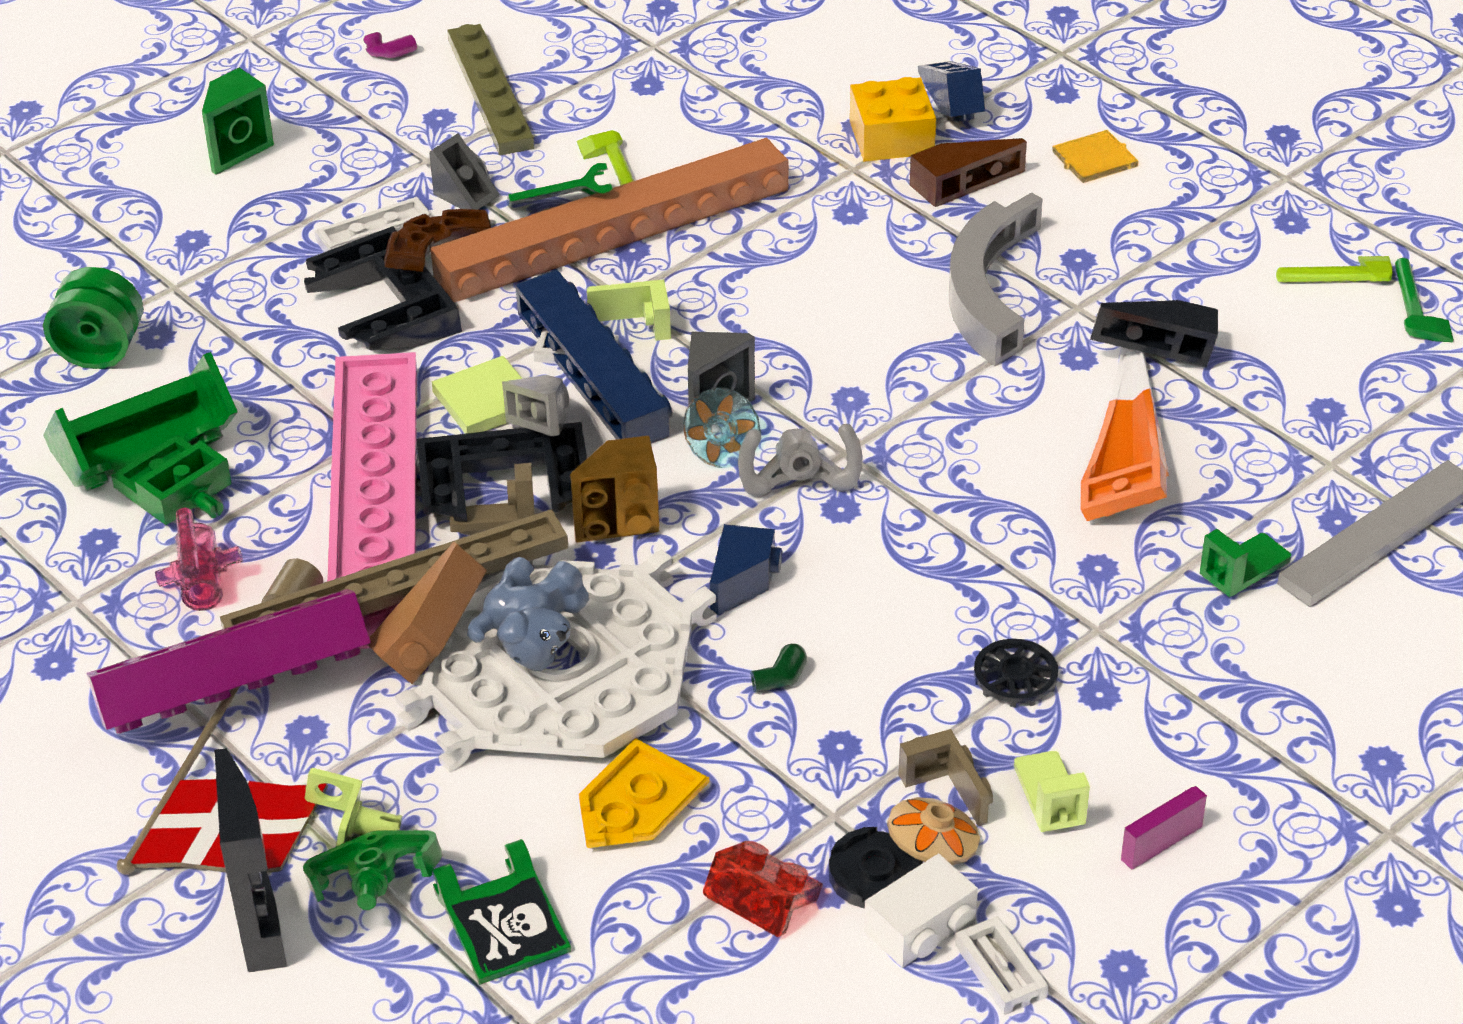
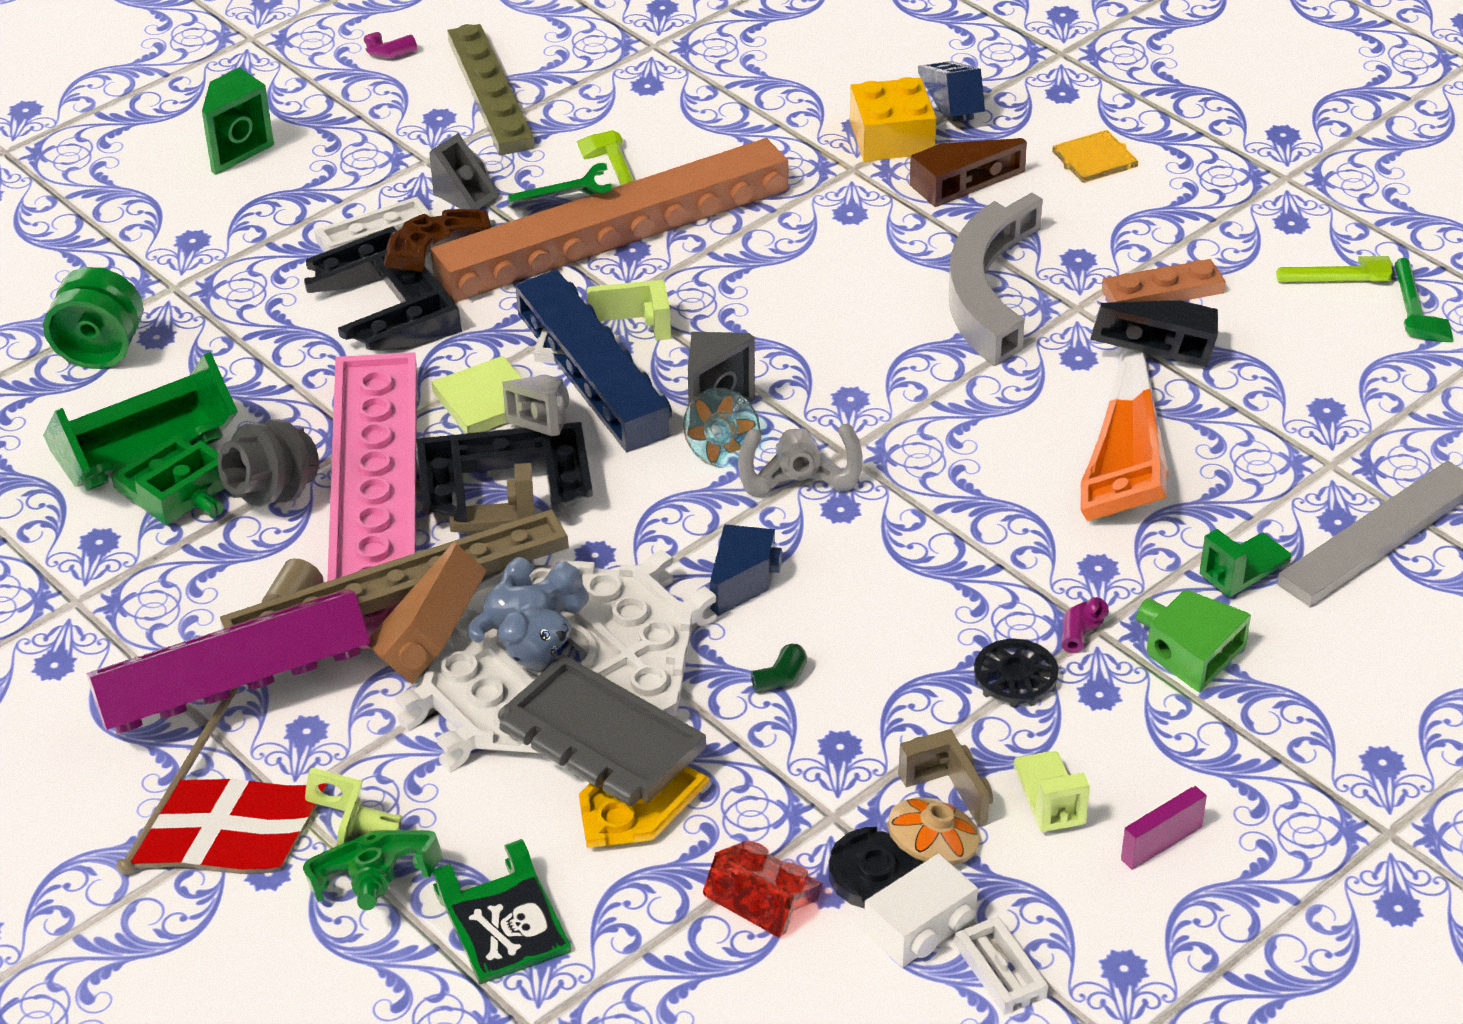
clear pink pin [155,508,243,611] -> none
black wedge [214,748,287,973] -> none
pearl gold slope [570,435,659,543] -> none
none -> dark grey piece [217,419,320,507]
none -> dark grey hinge [499,654,706,807]
none -> magenta arm [1062,597,1109,653]
none -> nougat plate [1101,259,1226,302]
none -> bright green torso [1136,590,1251,693]

